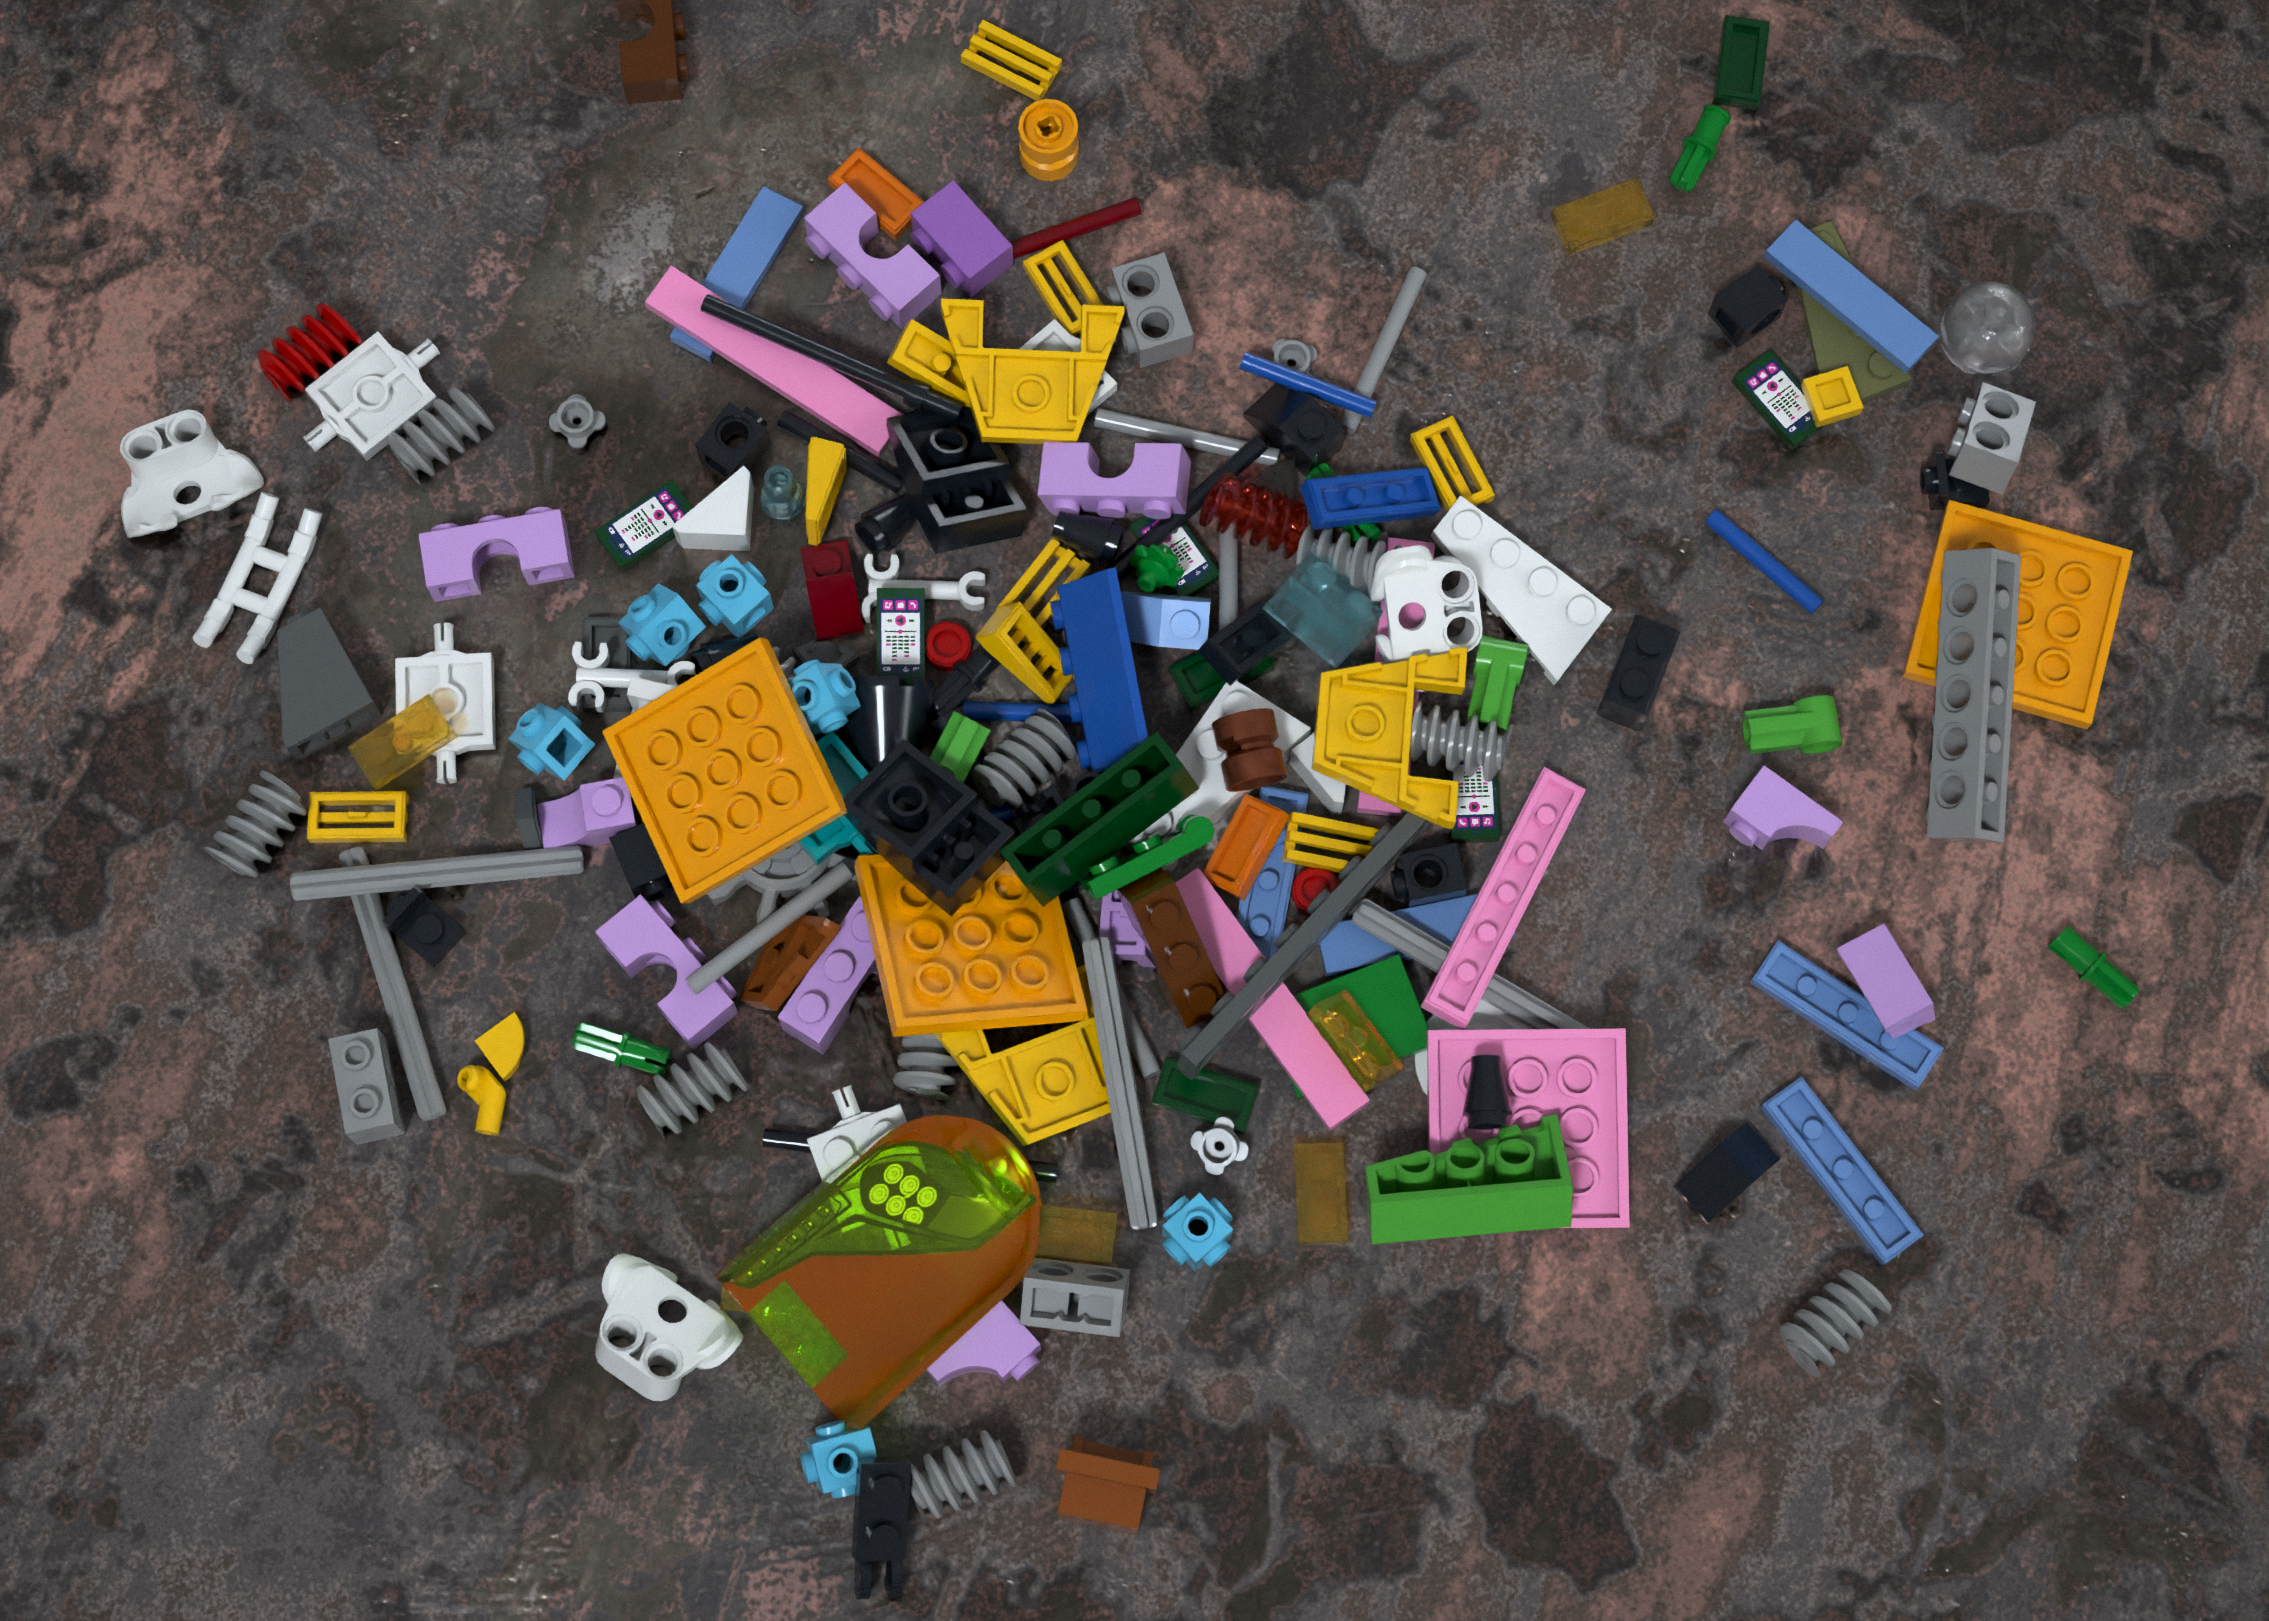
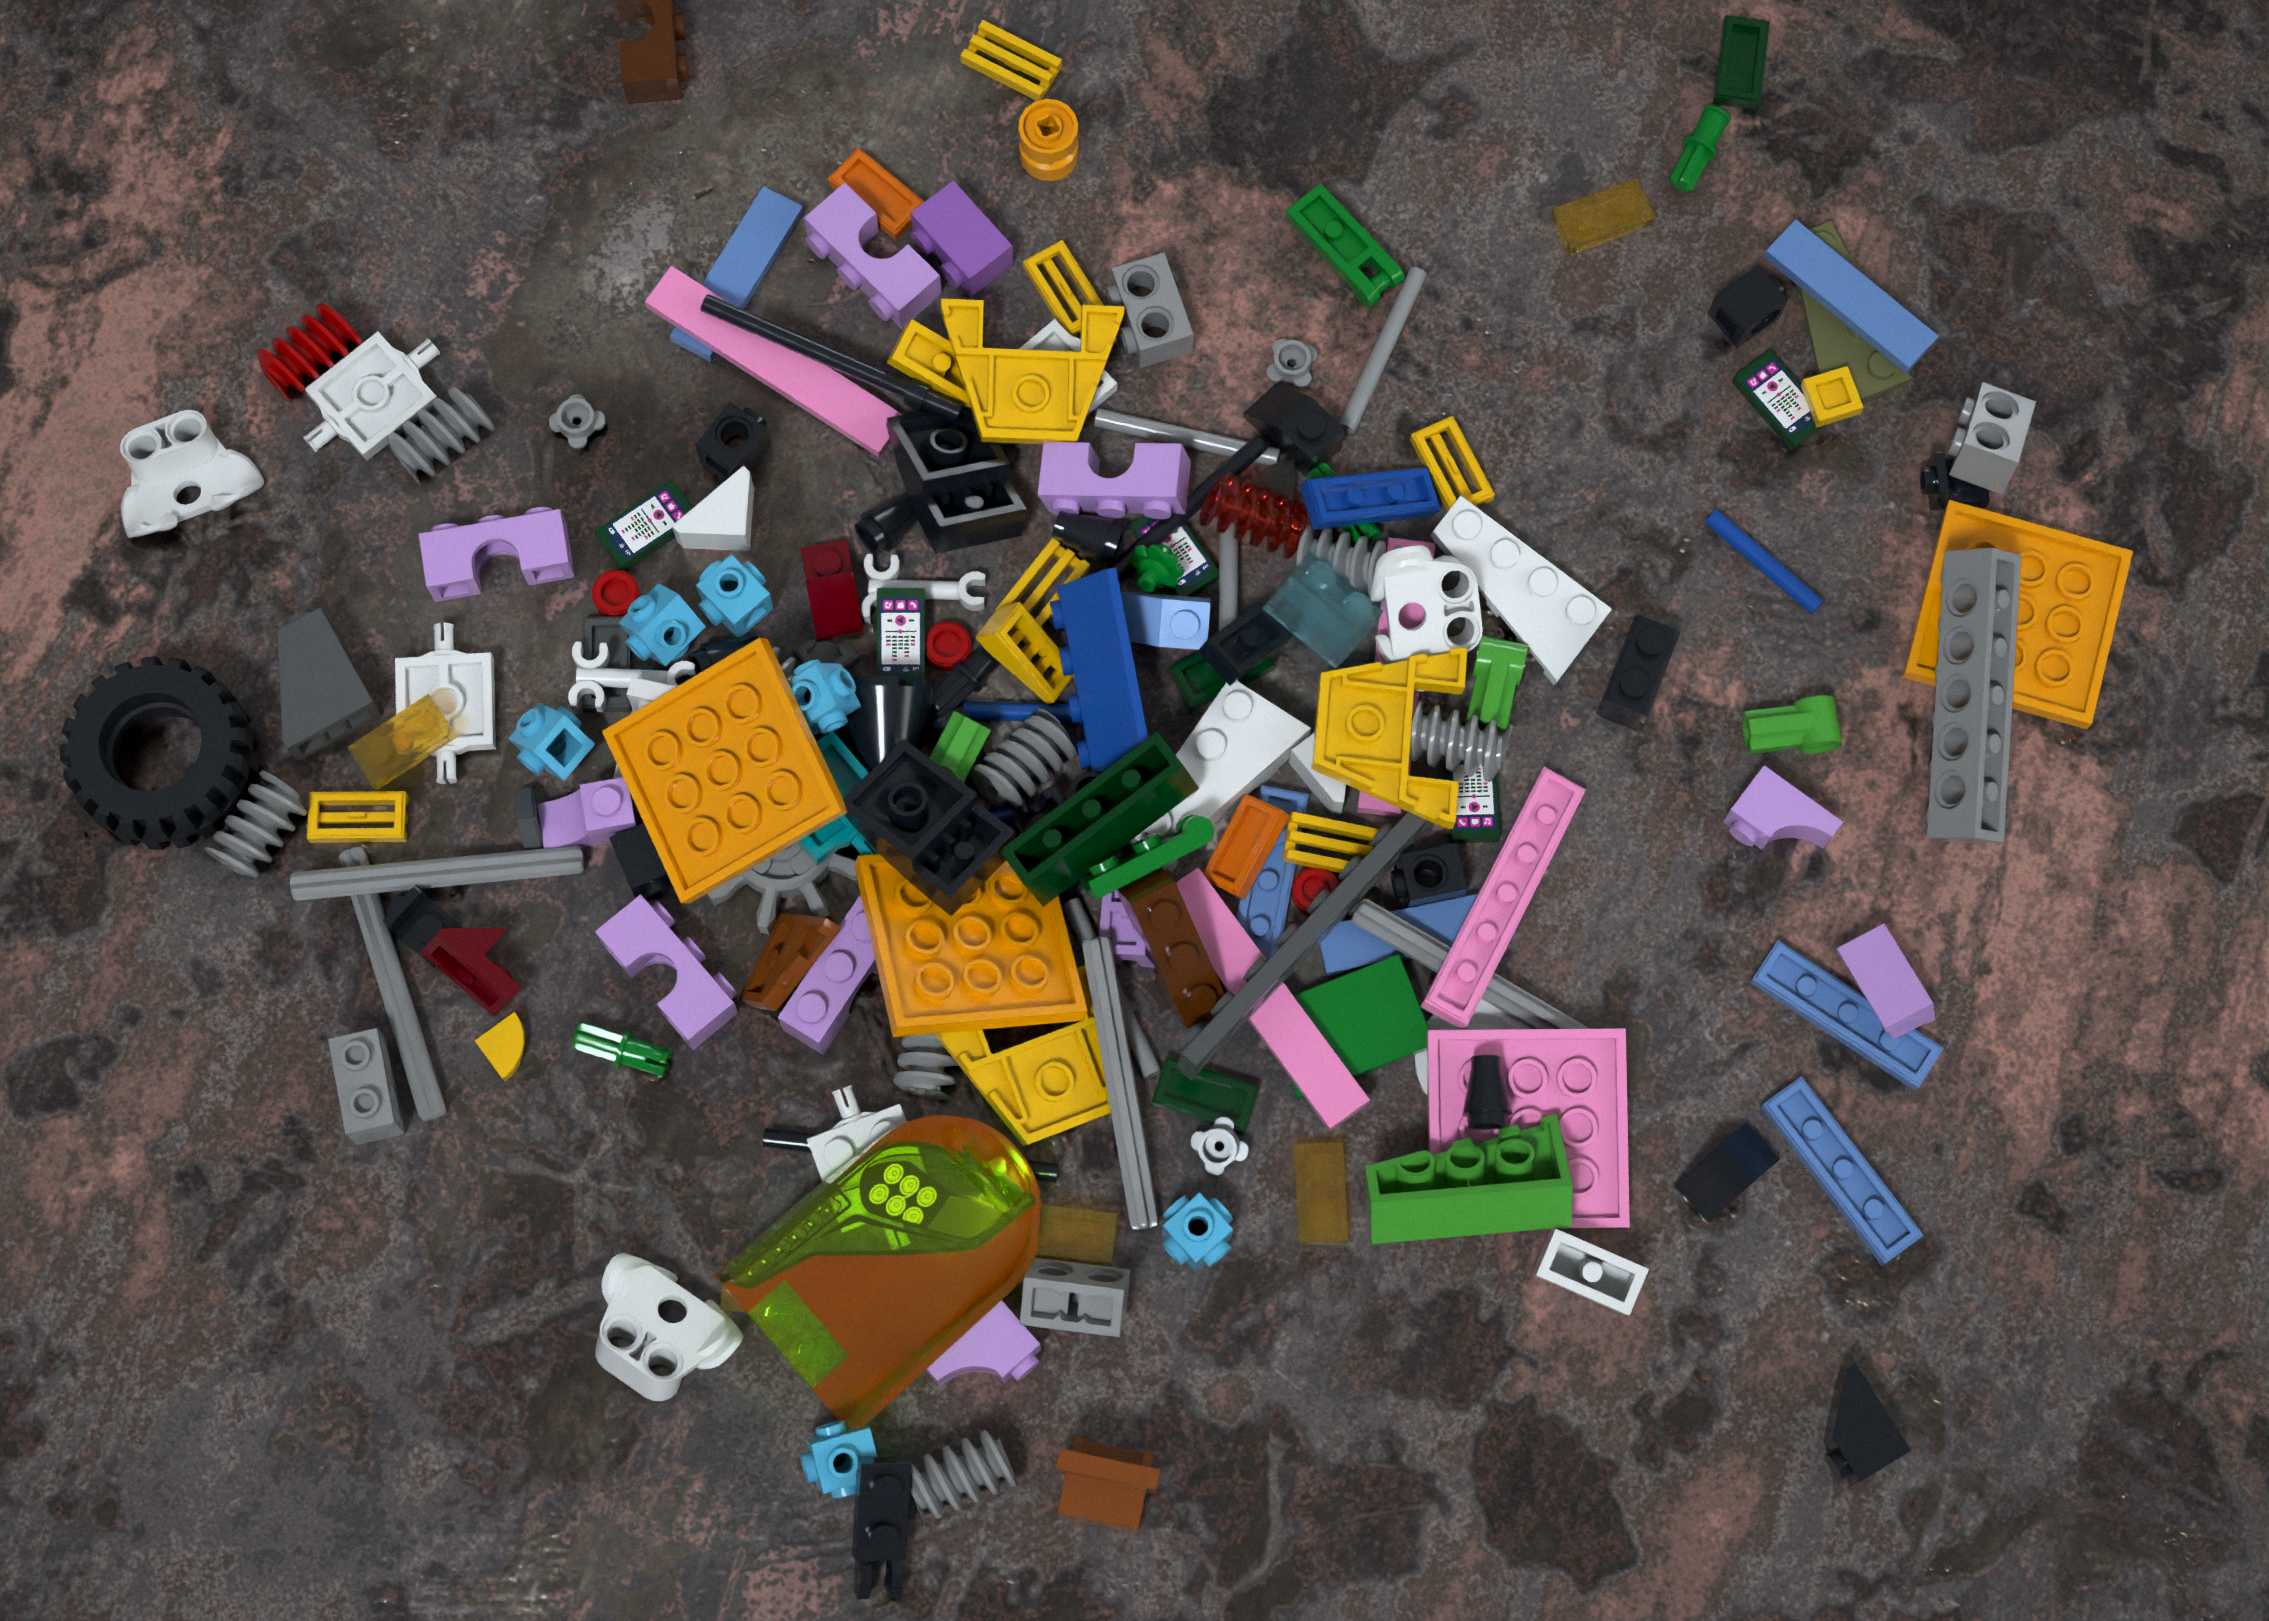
white piece [193,492,323,664] -> none
yellow arm [457,1065,506,1136] -> none
light grey piece [636,1042,749,1141] -> none
light grey bar [685,862,853,995] -> none
clear light blue cone [759,465,806,520] -> none
black bar [777,410,904,494] -> none
yellow slope [805,437,847,546] -> none
dark red bar [1009,197,1142,260] -> none
copper wheel [1211,708,1288,792] -> none
blue bar [1239,351,1377,418] -> none
clear yellow plate [1306,989,1405,1093] -> none
light grey piece [1779,1269,1892,1378] -> none
clear cylinder [1940,281,2036,377] -> none
green axle [2047,925,2139,1009] -> none
none -> black tyre [60,656,259,850]
none -> dark red slope [420,928,522,1017]
none -> red tile [592,570,641,617]
none -> green plate [1285,183,1405,308]
none -> white brick [1531,1229,1649,1316]
none -> black slope [1823,1363,1911,1486]

